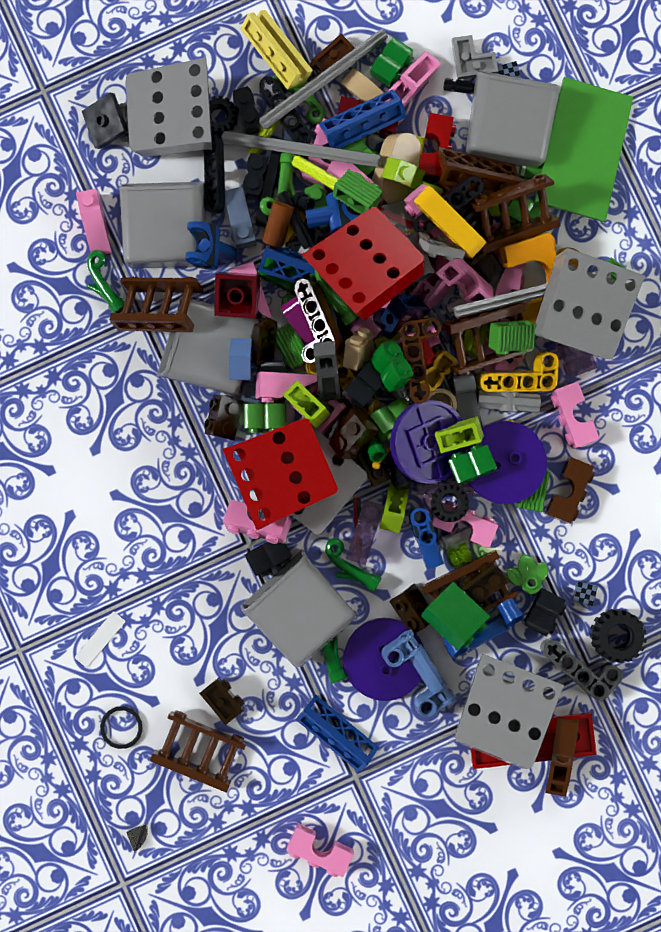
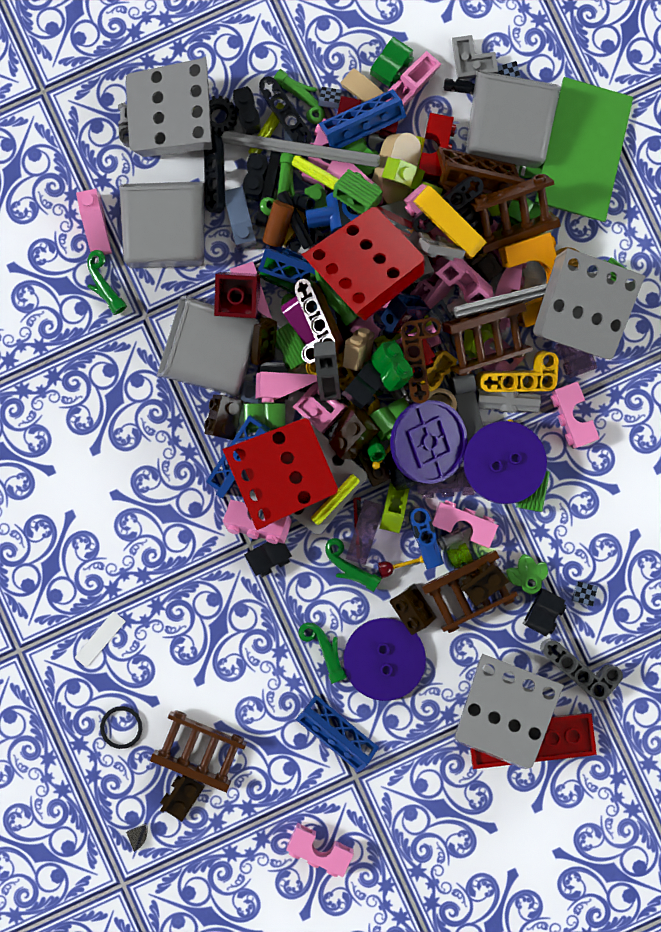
black plate [81,92,128,149] -> none
reddish brown fence [109,276,203,332] -> none
blue connector [185,221,237,270] -> none
dark brown bracket [199,677,245,725] -> none
medium blue slope [229,338,252,381] -> none
light yellow brick [240,10,313,90] -> none
light grey piece [240,549,356,667] -> none
light grey axle [259,29,388,129] -> none
lime arch [283,380,331,429] -> none
reddish brown hinge [309,33,355,80] -> none
medium blue piece [382,630,456,717] -> none
green brick [421,582,490,651] -> none
black tyre [431,484,470,522] -> none
lime arch [435,416,484,453] -> none
blue piece [443,598,525,662] -> none
green brick [448,444,497,486] -> none
bright green brick [488,320,536,354] -> none
reddish brown arch [544,457,595,524] -> none
reddish brown slope [545,717,579,797] -> none
black tyre [590,609,647,663] -> none
none -> dark brown bracket [160,775,205,822]
none -> blue fence [206,415,270,499]
none -> neon yellow axle [311,474,360,525]
none -> sand blue tile [318,87,342,109]
none -> dark red hinge [378,555,424,579]

